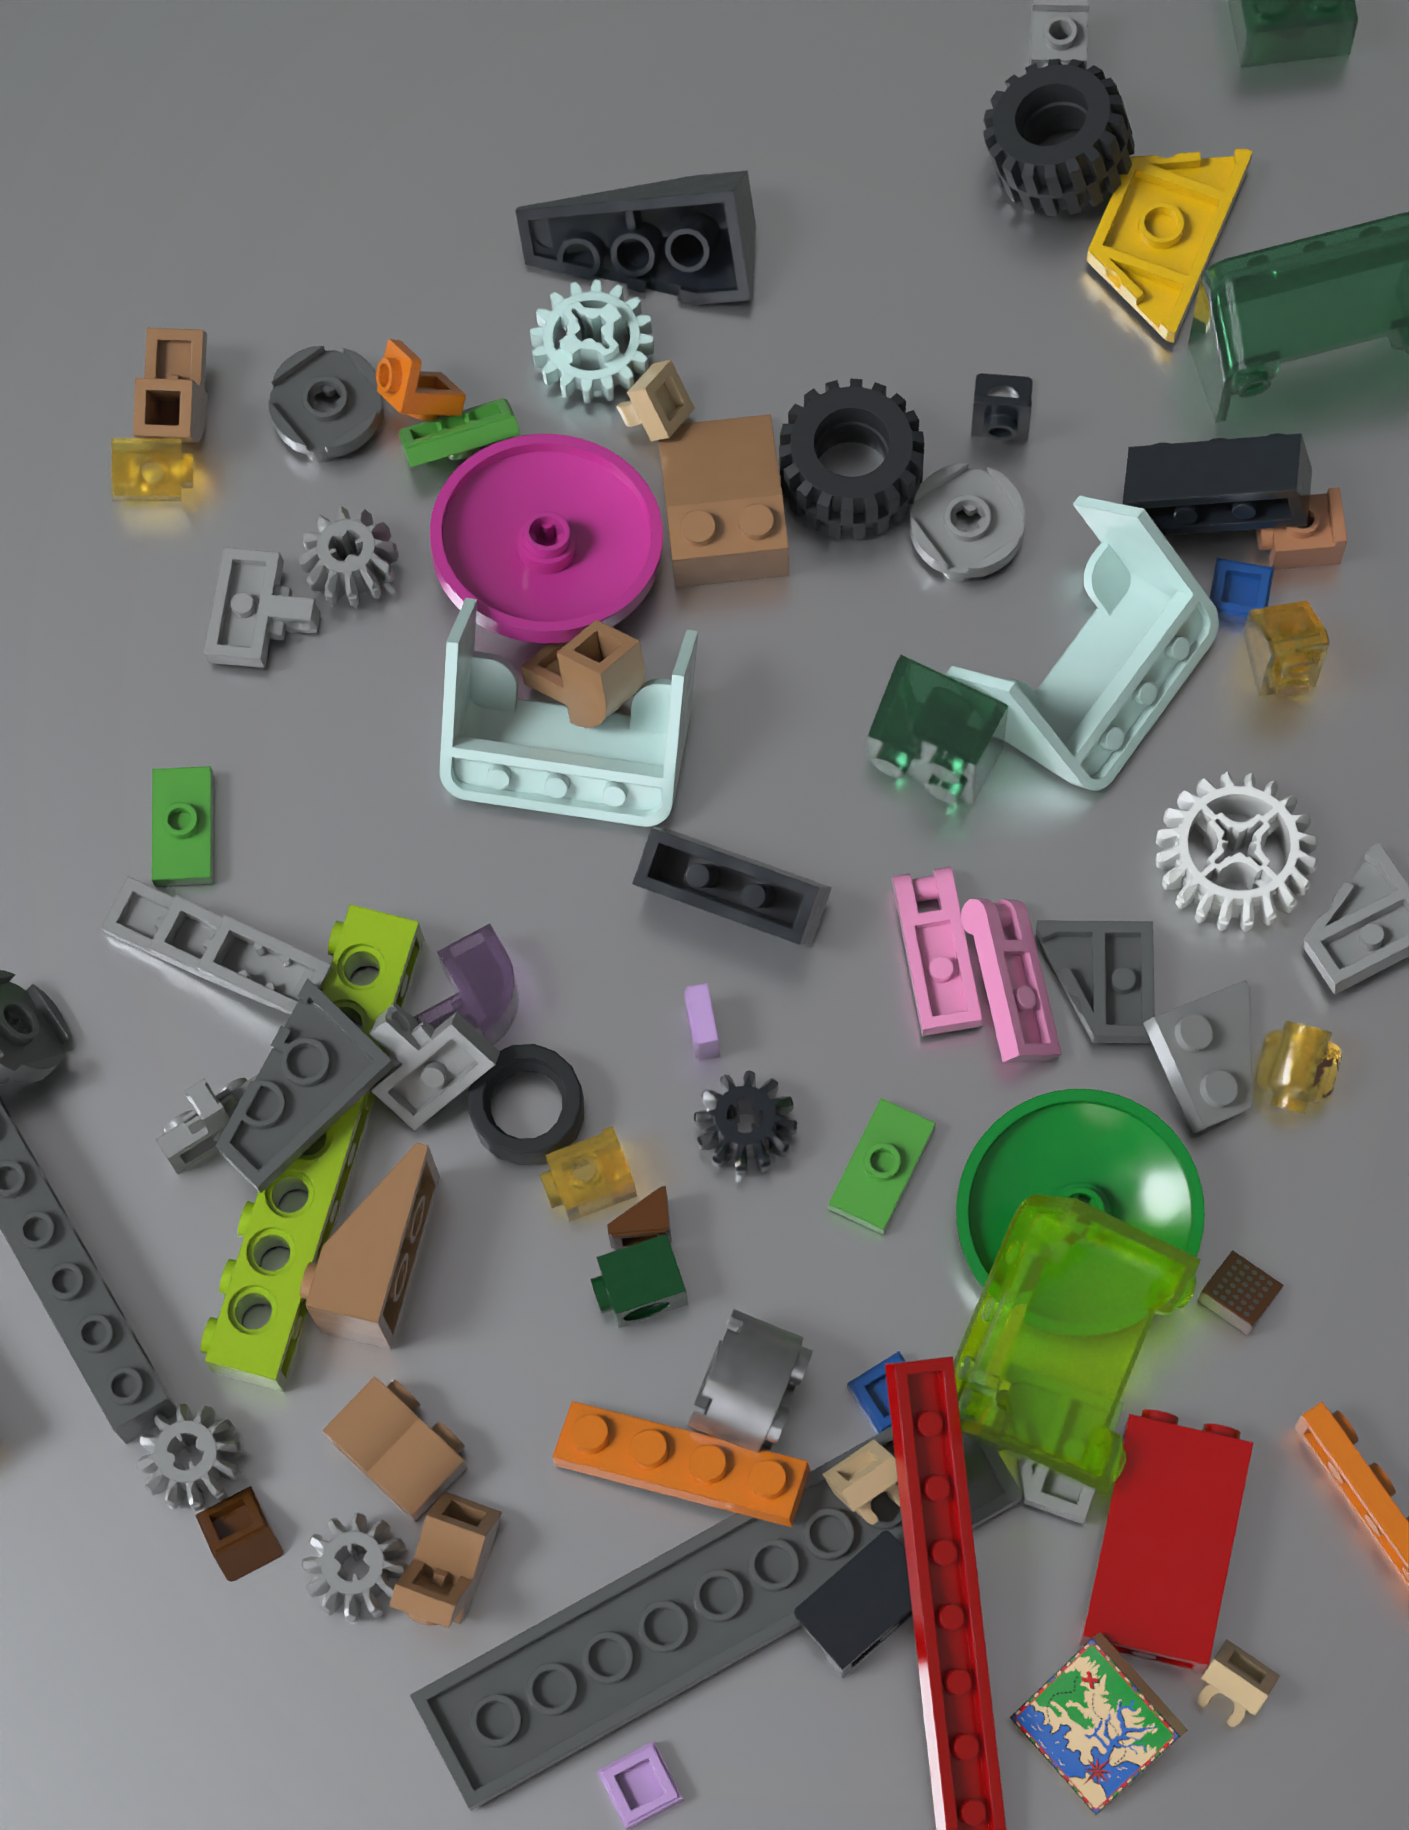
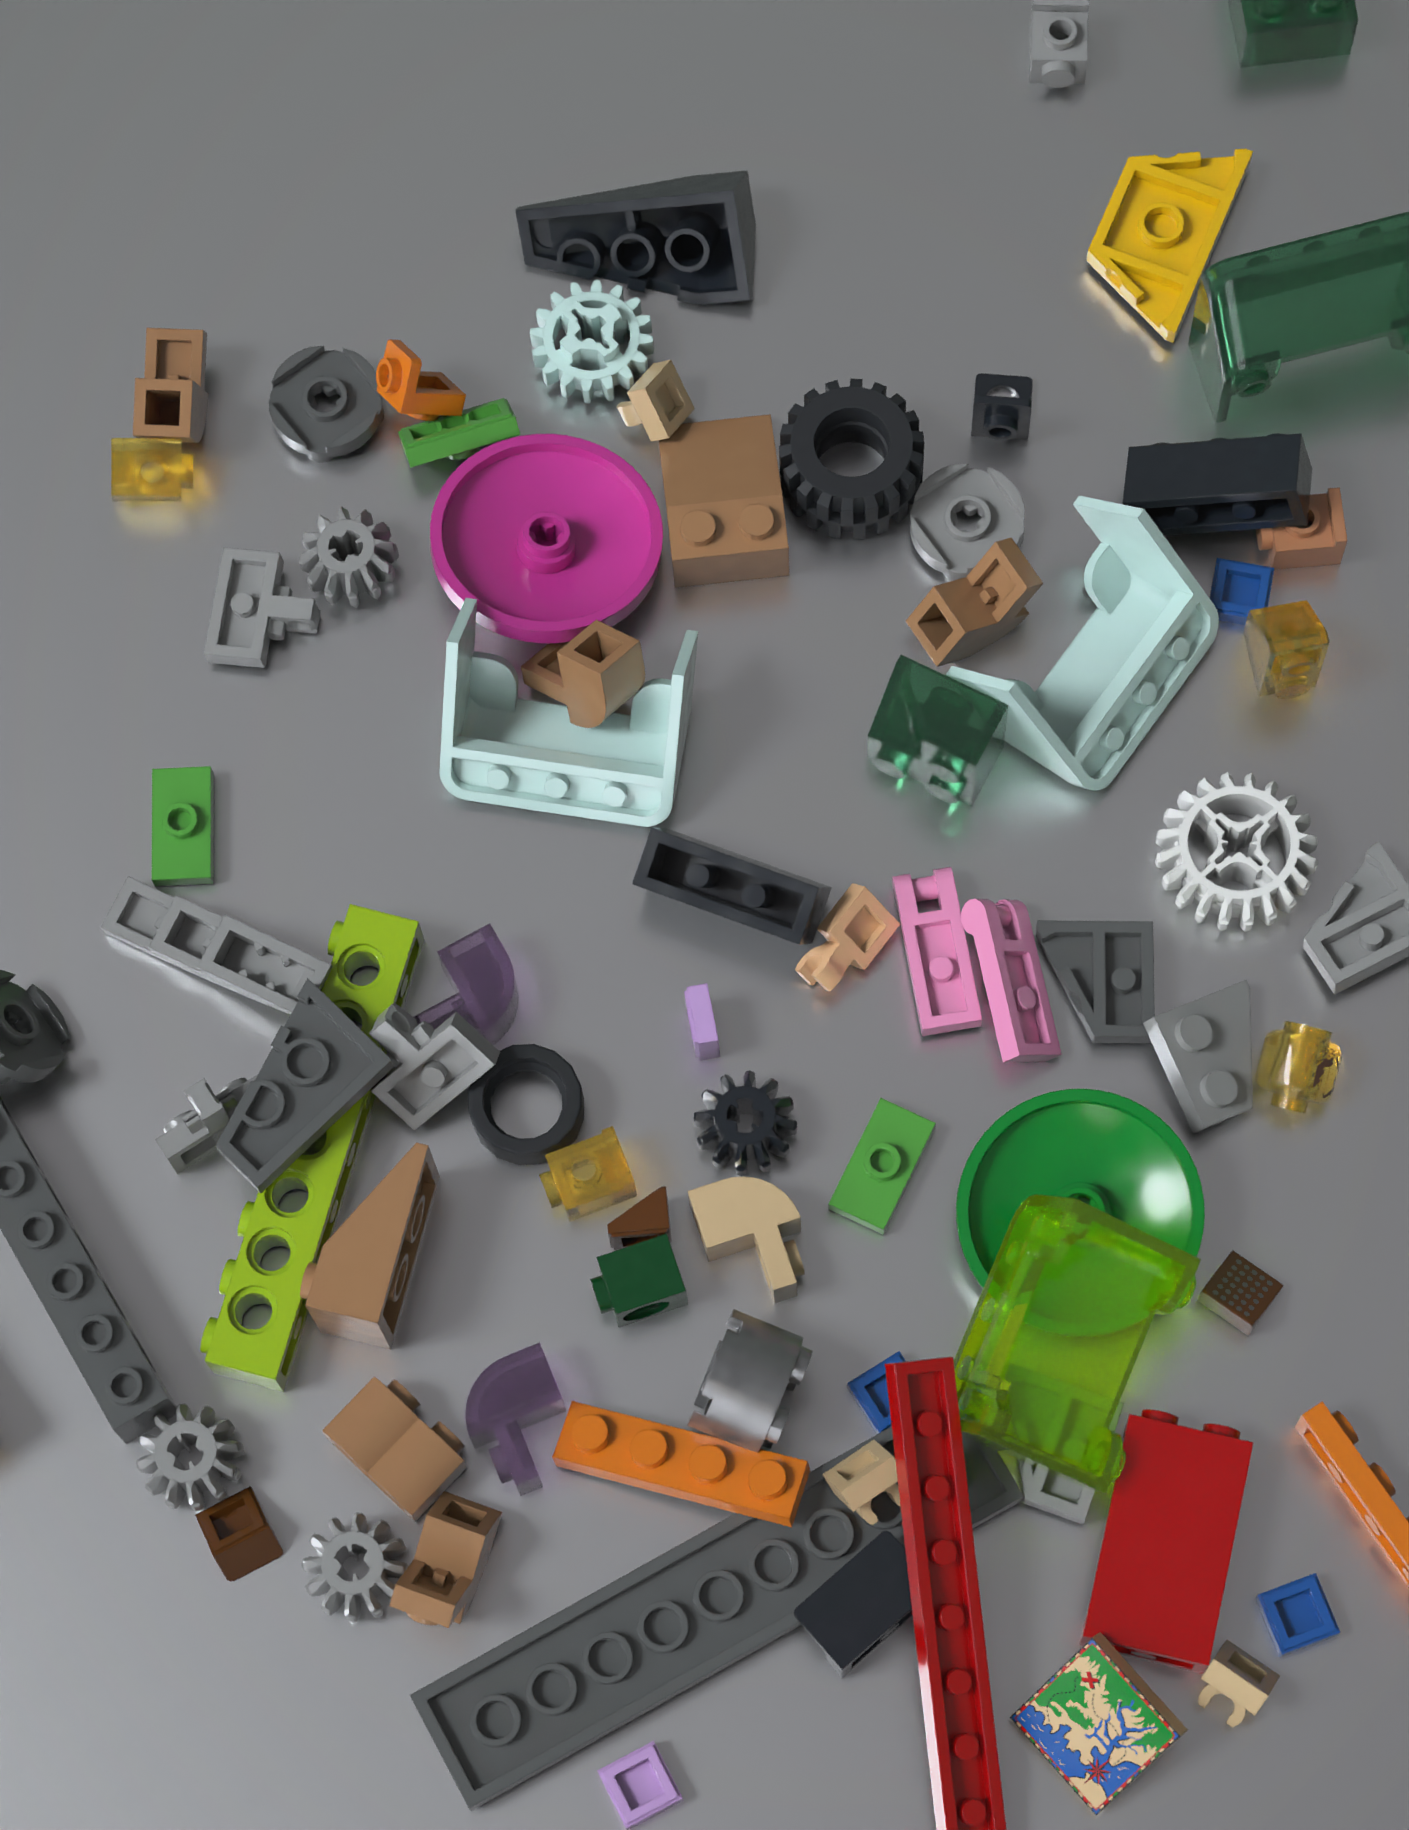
black tyre [983,58,1135,216] -> none
none -> clear purple brick [465,1342,566,1496]
none -> tan brick [688,1177,805,1304]
none -> light nougat plate [795,883,900,991]
none -> medium nougat brick [906,537,1044,667]
none -> blue tile [1255,1573,1340,1658]

